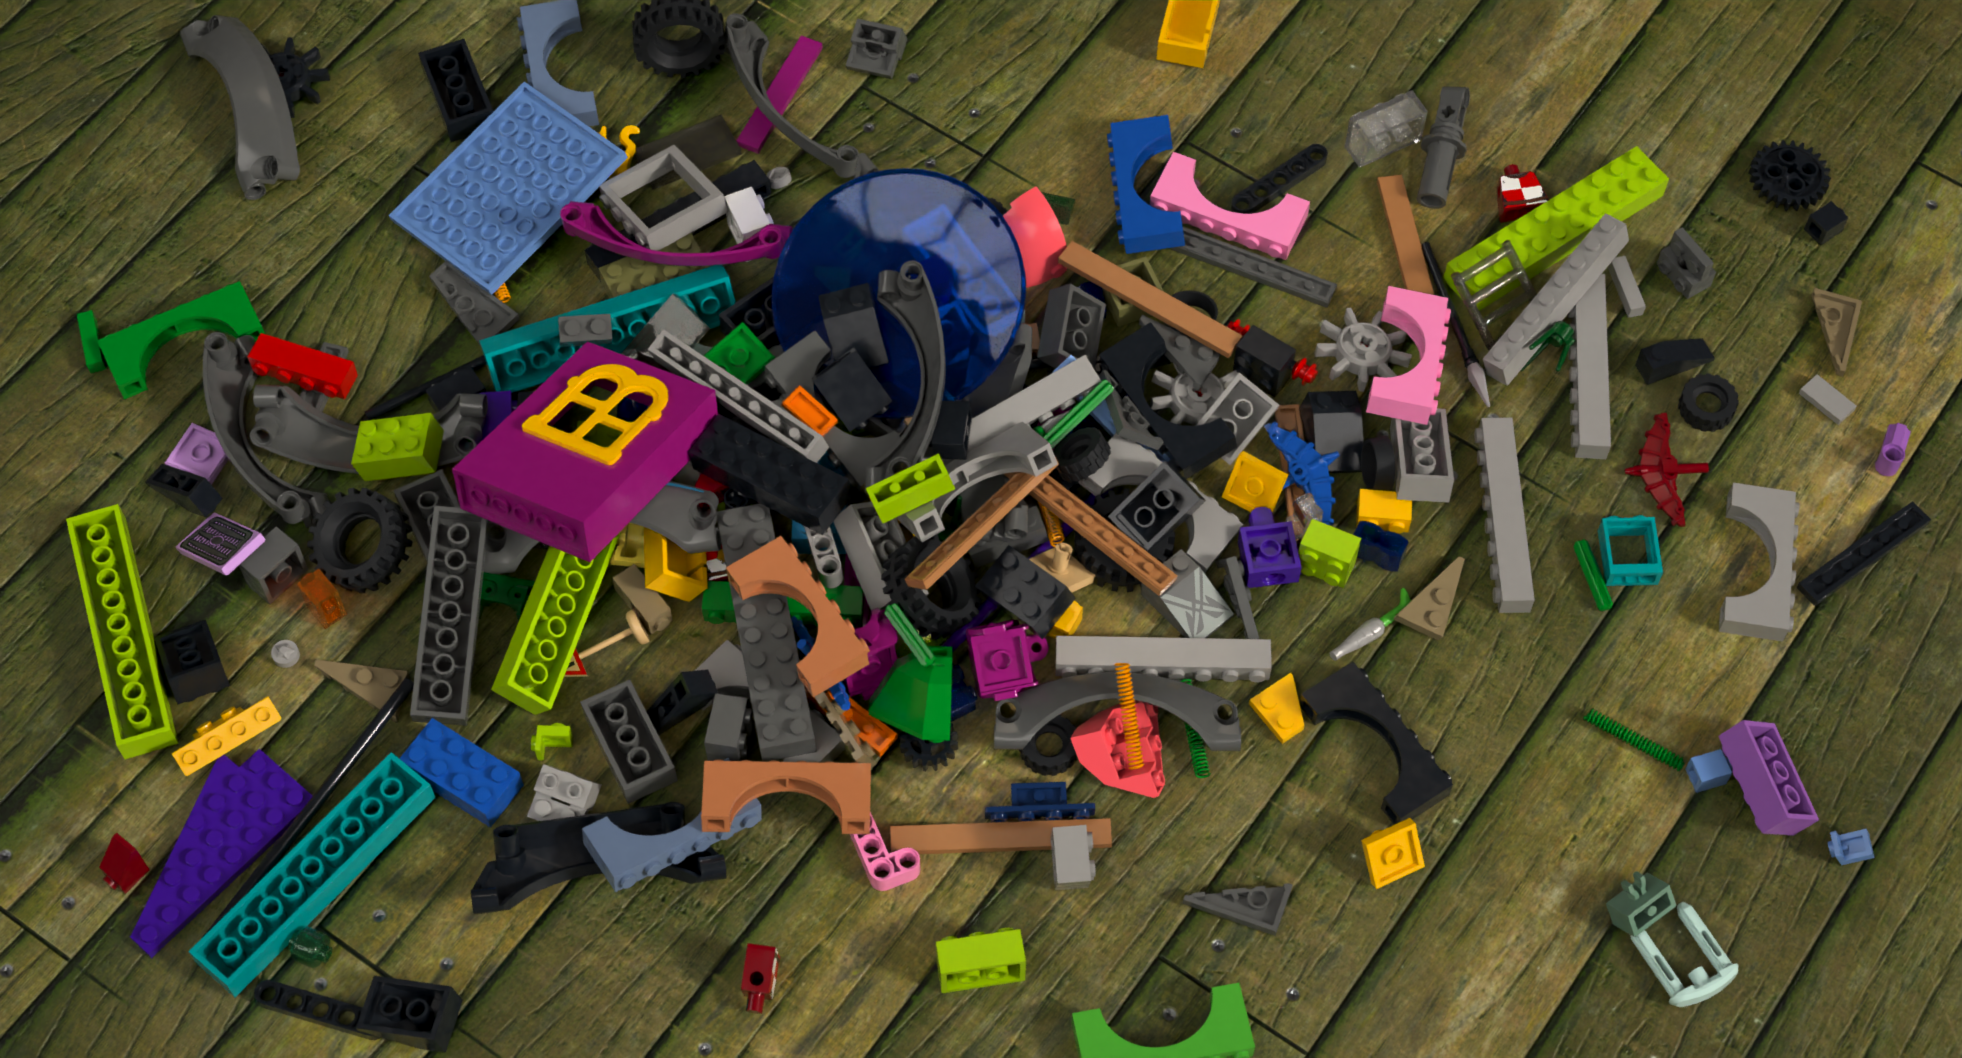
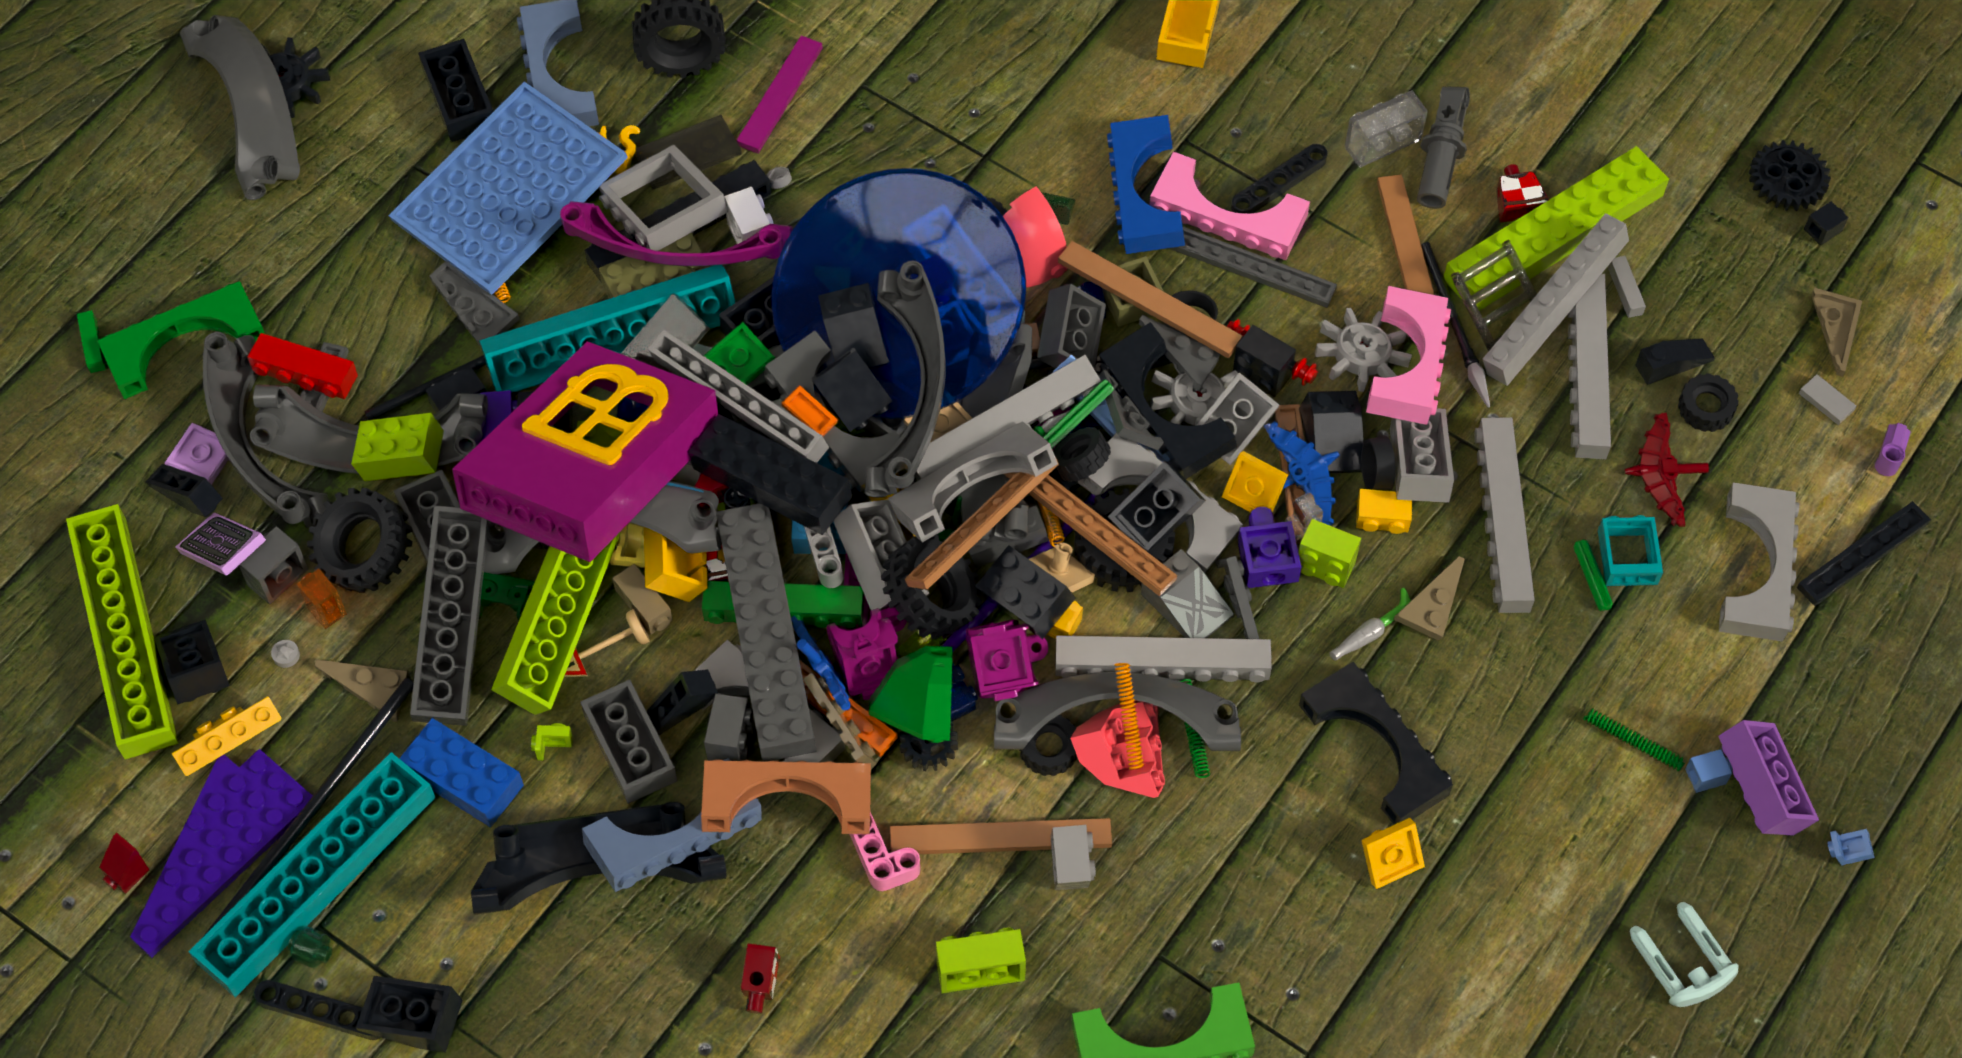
light grey brick [527,764,601,821] -> none
dark grey brick [558,314,612,347] -> none
dark grey panel [725,13,879,184] -> none
nougat arch [726,536,870,697] -> none
dark grey brick [846,18,907,79] -> none
lime brick [866,453,955,524] -> none
green axle [884,603,935,667] -> none
black brick [929,401,973,460] -> none
dark blue bracket [985,782,1095,822] -> none
dark grey wing [1183,883,1293,936] -> none
yellow wing [1249,673,1304,744] -> none
clear blue brick [1353,521,1409,572] -> none
dark green plant [1520,321,1575,372] -> none
sand green brick [1606,871,1676,937] -> none
dark grey brick [1657,227,1716,299] -> none

